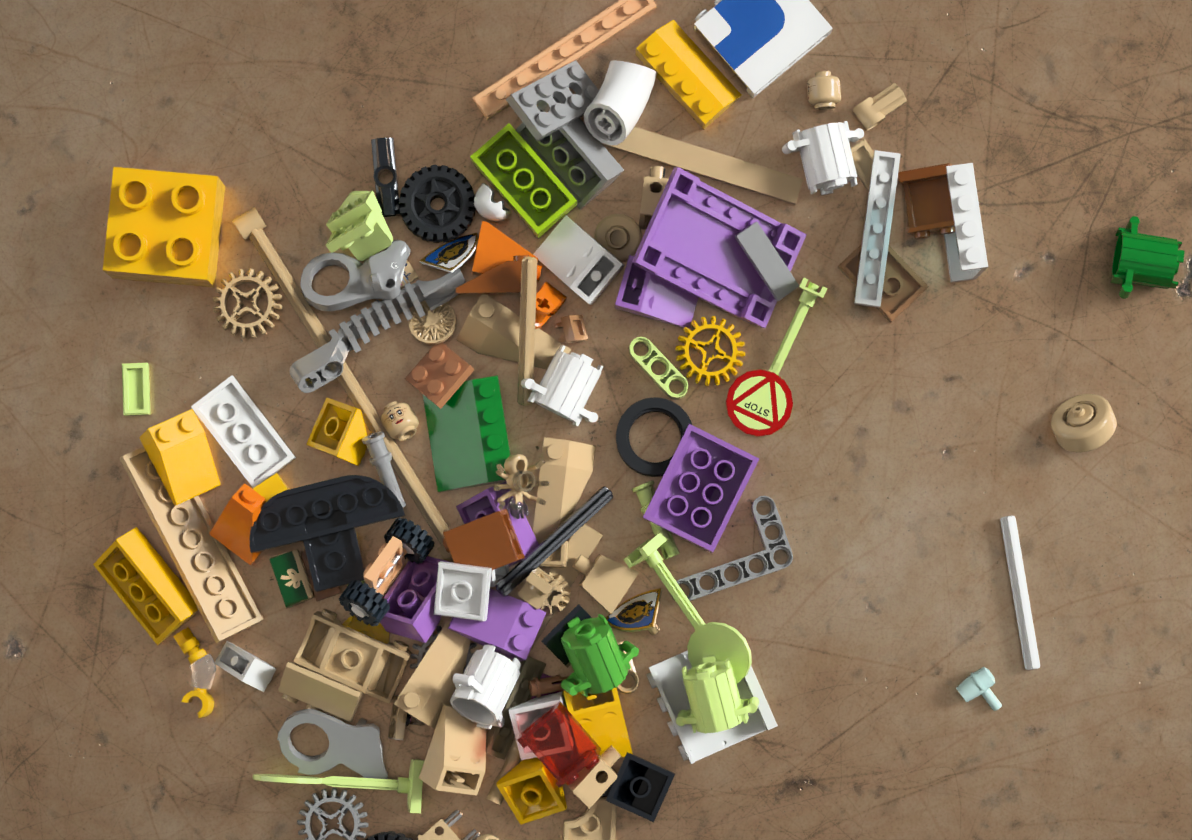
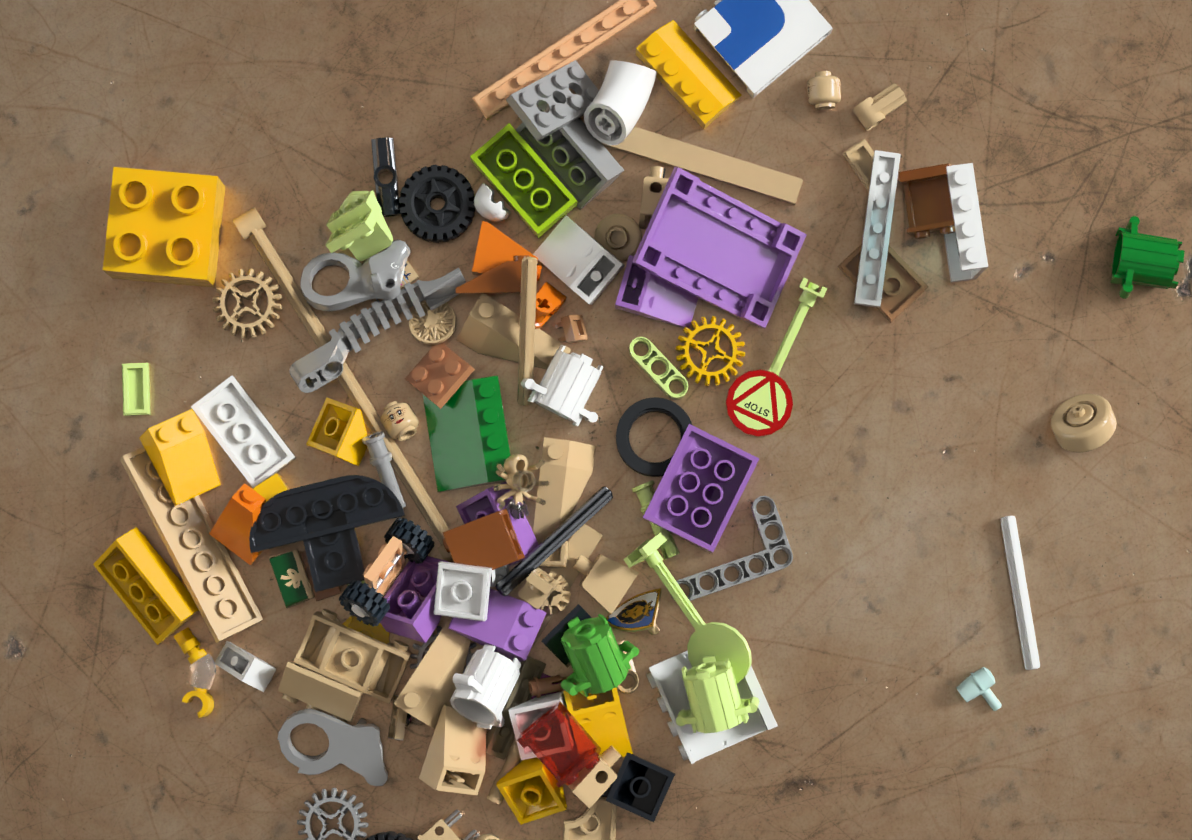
yellowish green piece [253,759,424,813] -> none
shield [419,232,478,273] -> none
light grey tile [734,222,799,301] -> none
white container [782,121,864,195] -> none

